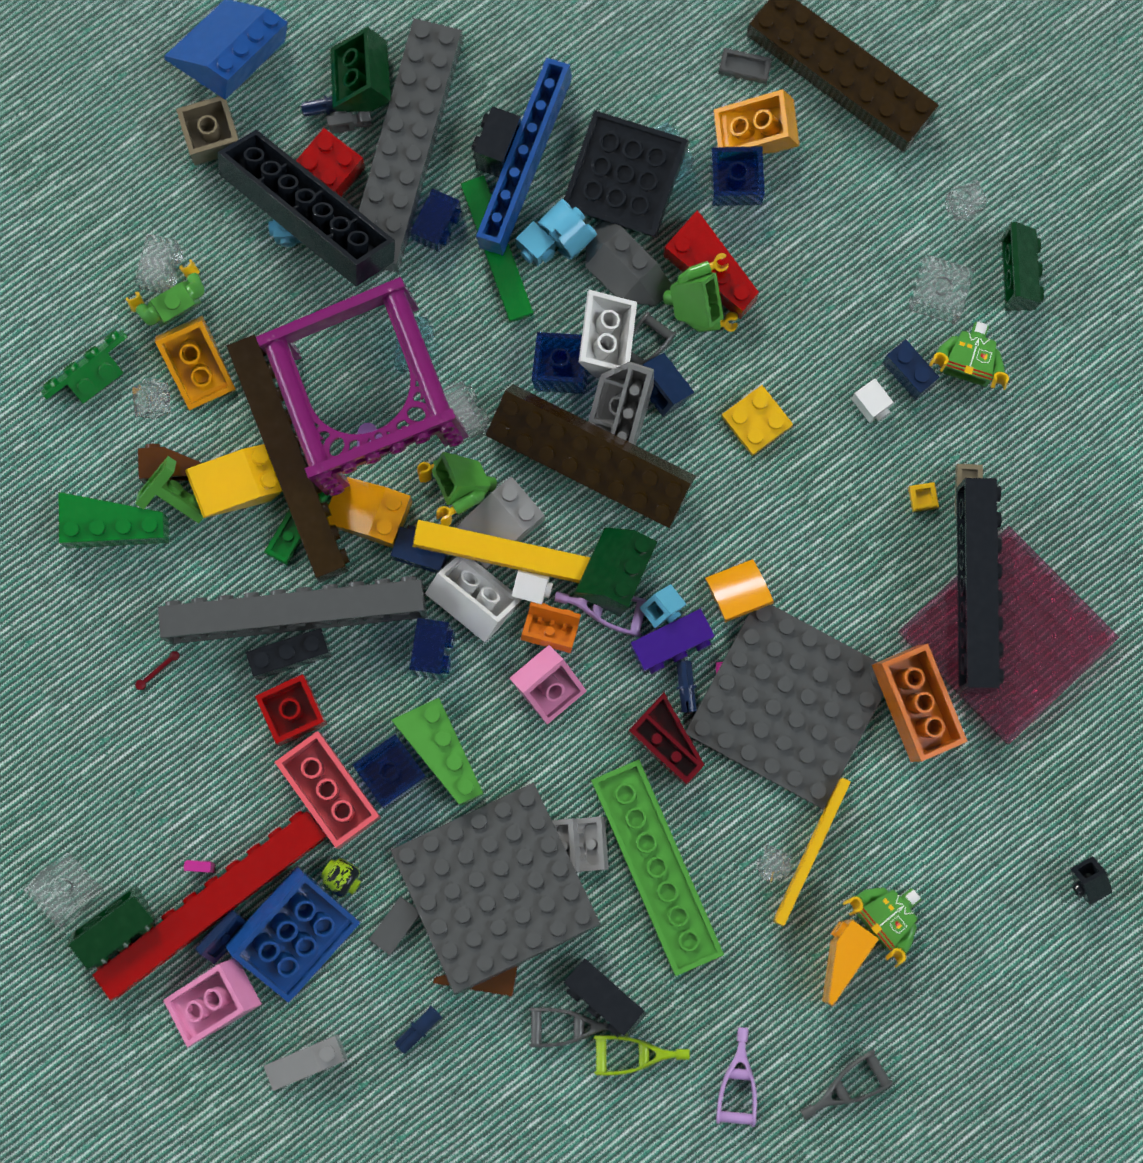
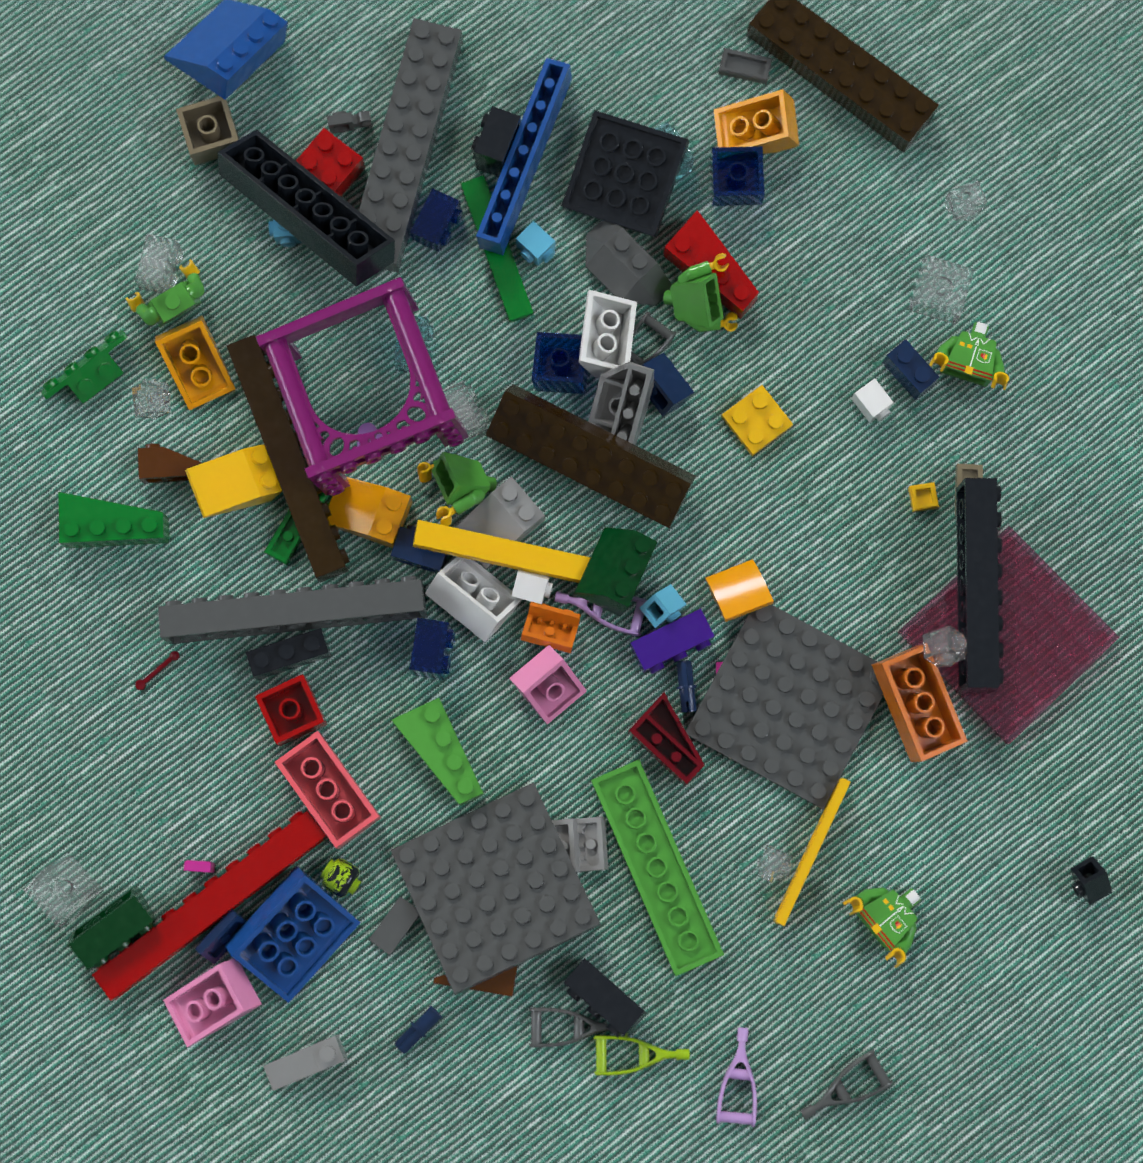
bright green bracket [135,456,203,524] -> none
dark blue axle [301,95,336,117] -> none
dark green slope [330,26,391,112] -> none
clear blue brick [352,734,428,809] -> none
medium azure brick [537,199,597,260] -> none
light orange slope [822,920,879,1006] -> none
dark green slope [1001,222,1044,311] -> none
none -> clear brick [923,625,967,668]

